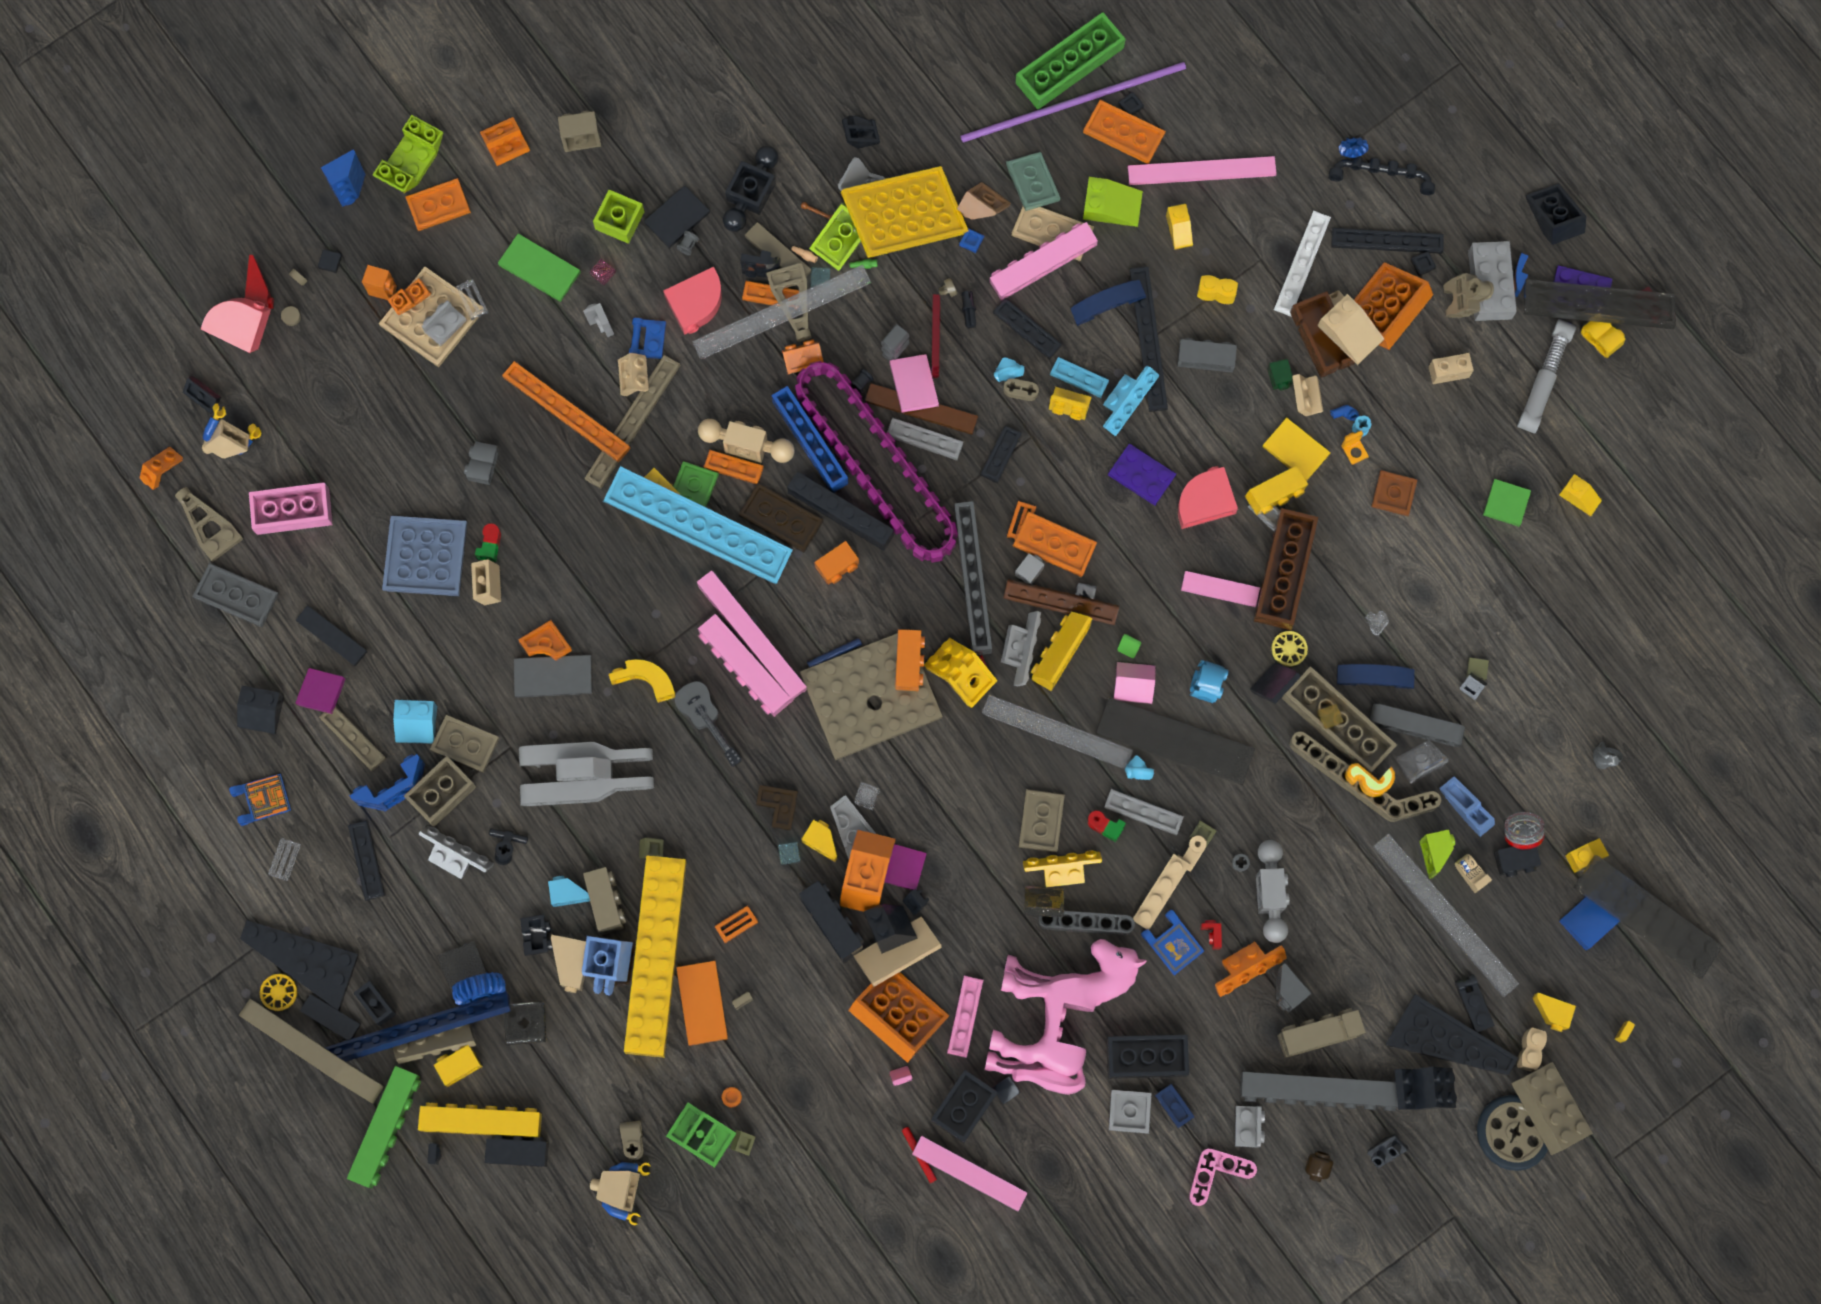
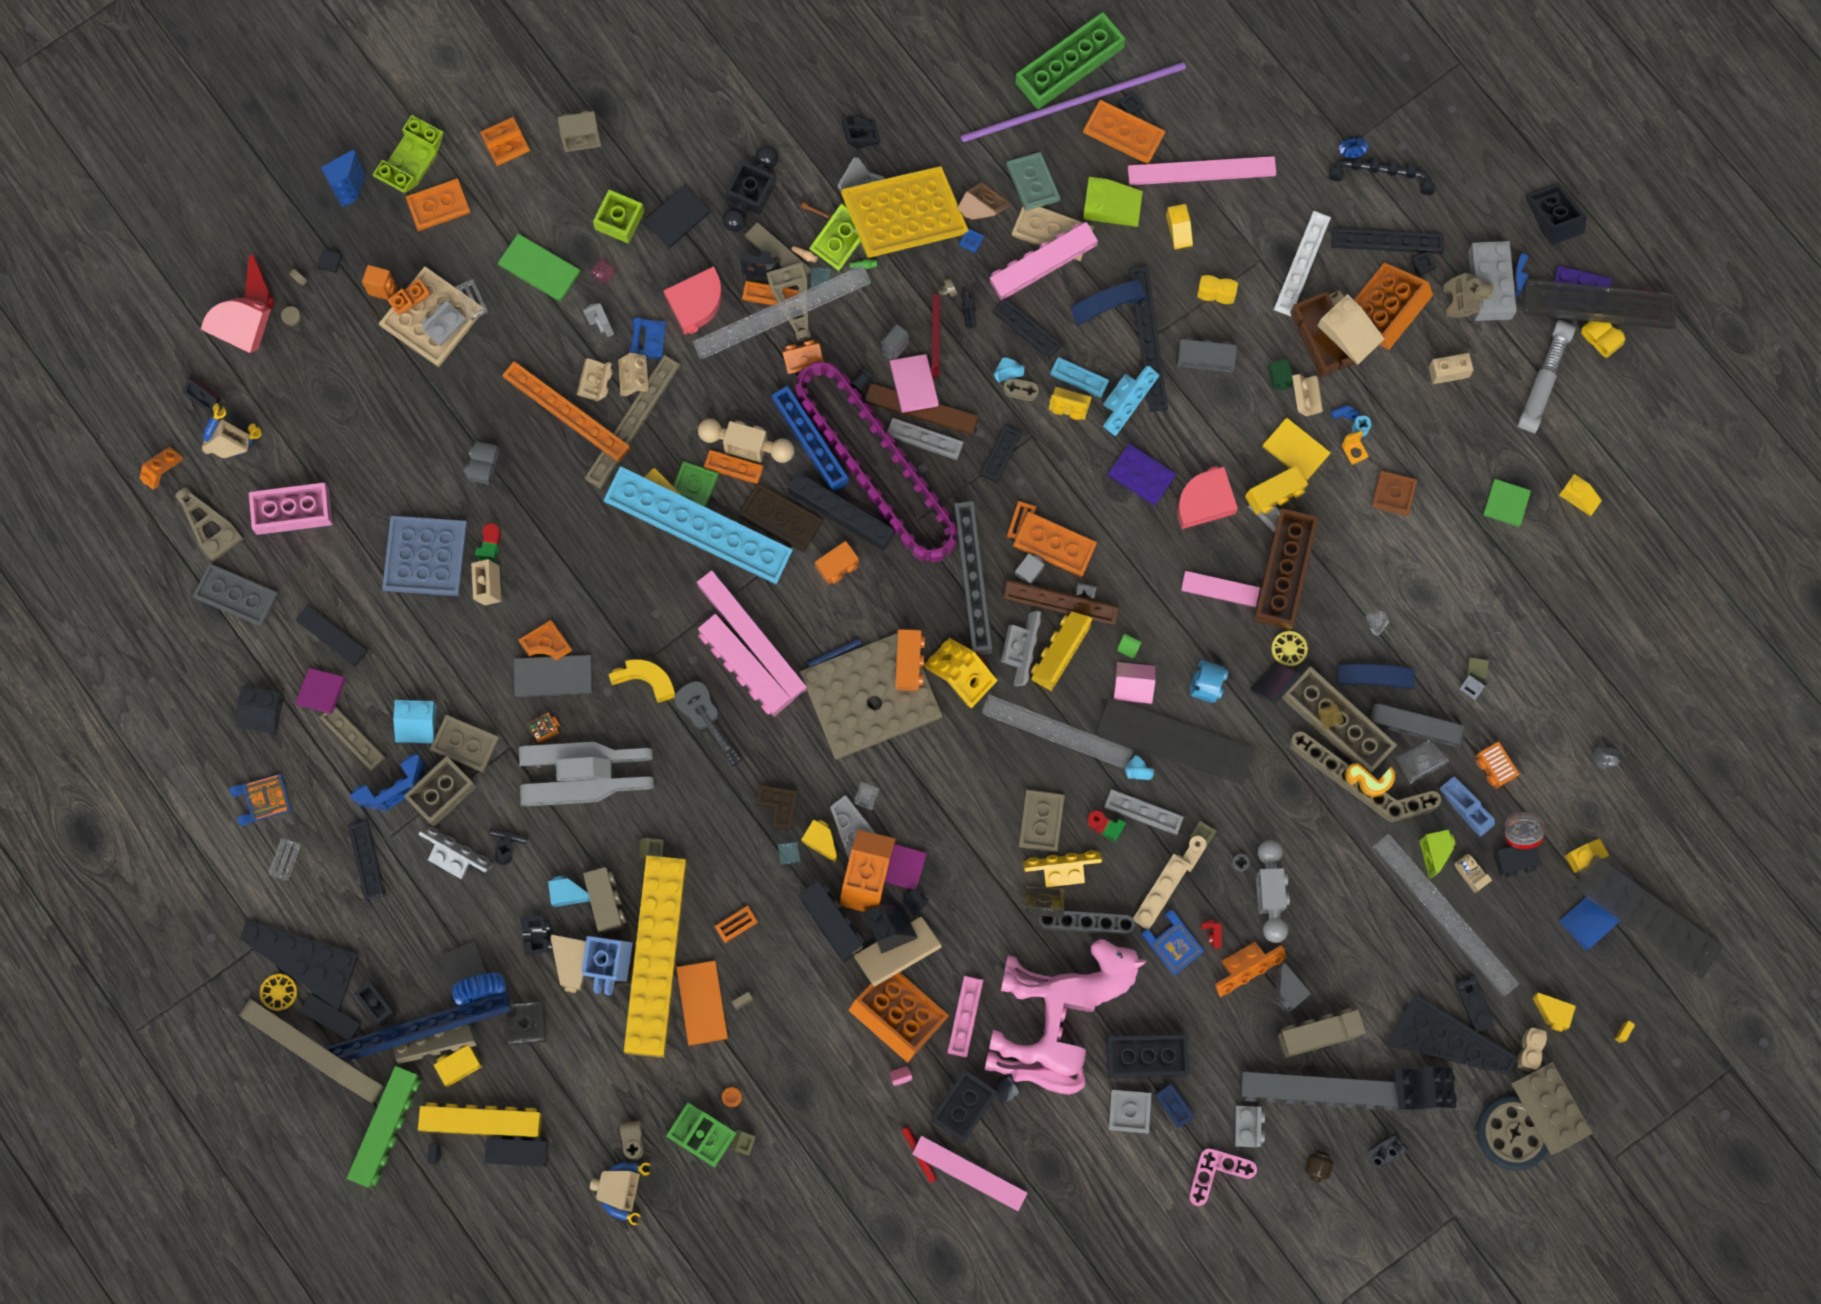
dark grey bush [677,231,699,256] -> none
none -> brick [528,713,560,744]
none -> tan bracket [577,358,612,401]
none -> orange brick [1475,742,1520,789]

